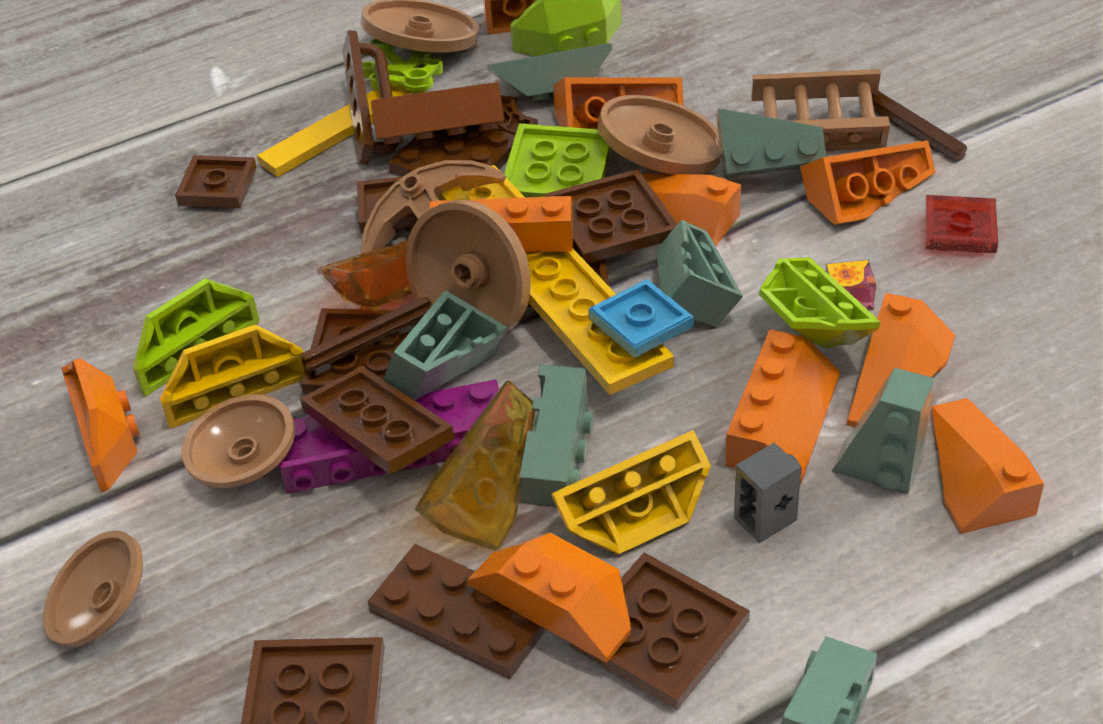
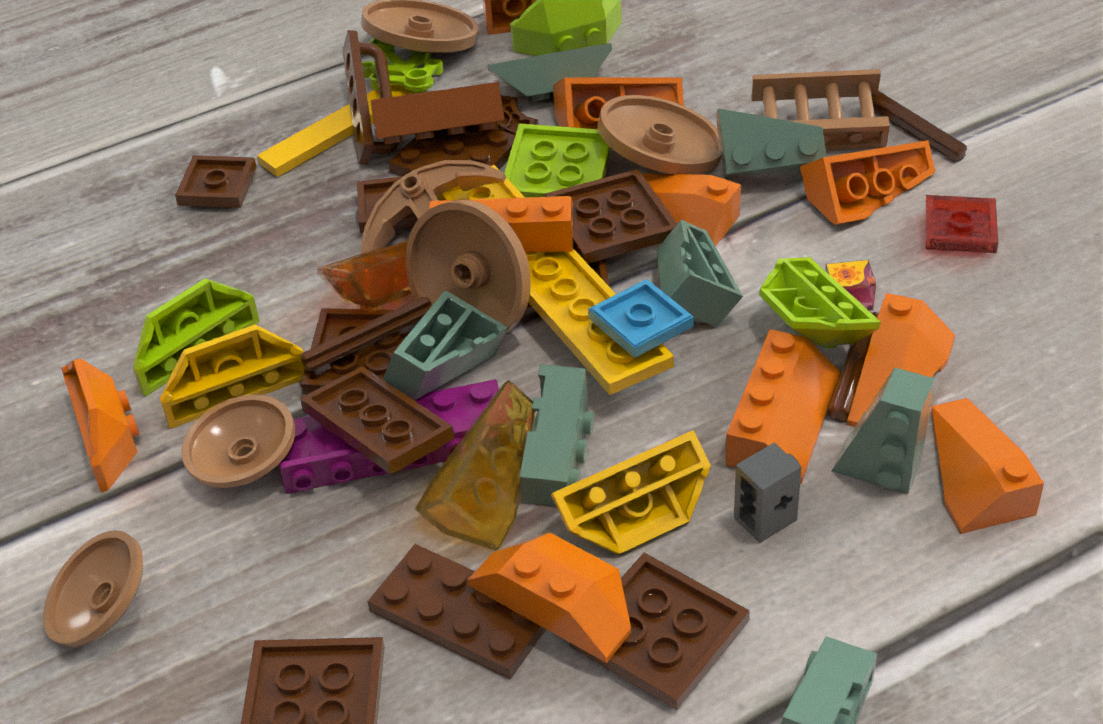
none -> reddish brown axle [828,310,879,422]

